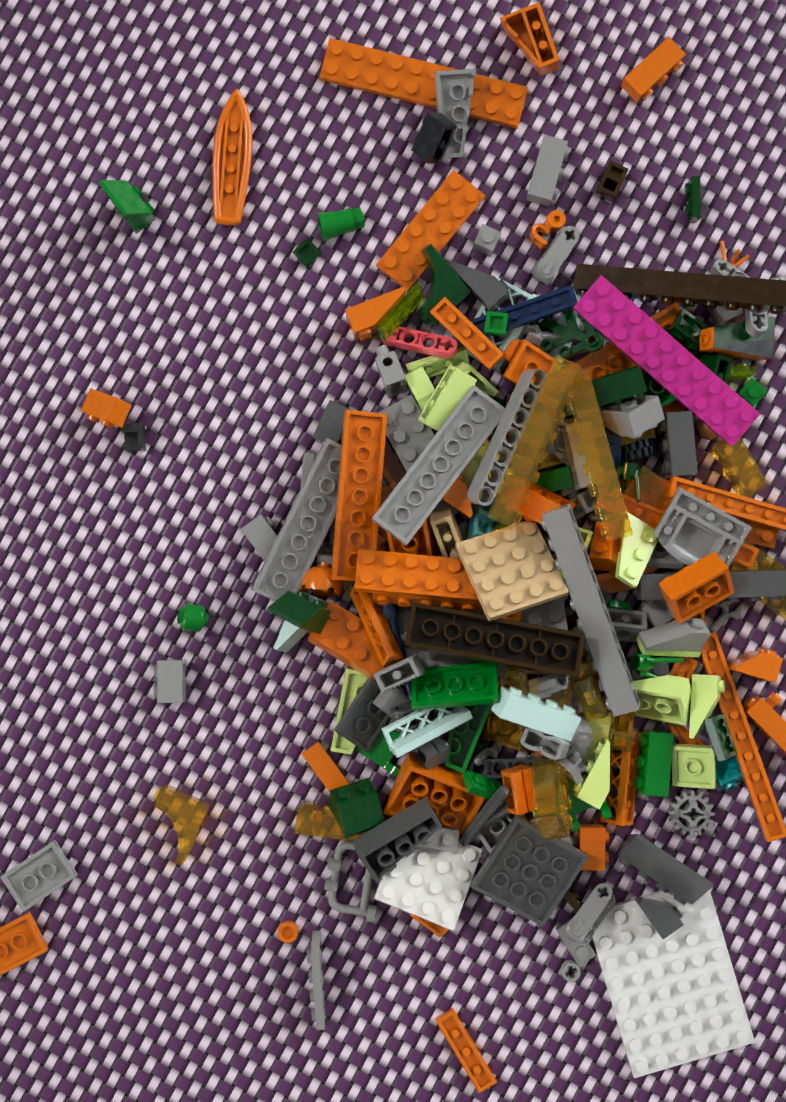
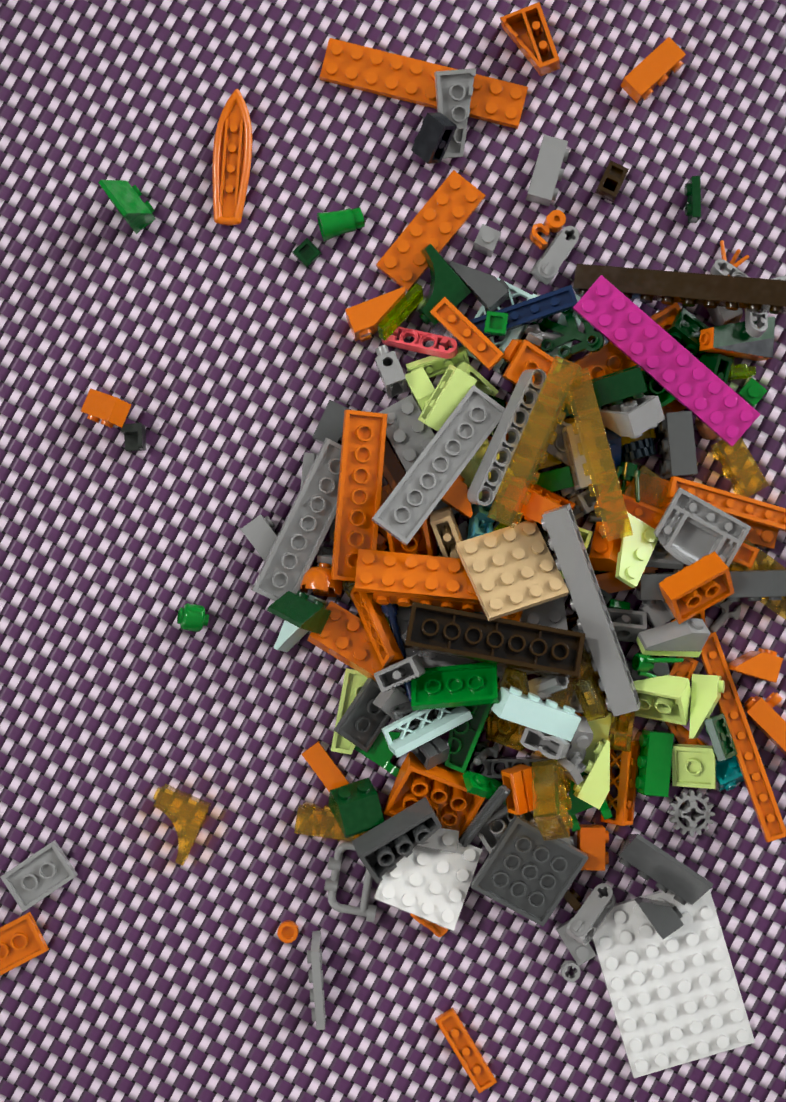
light grey brick [154,659,186,703] -> none

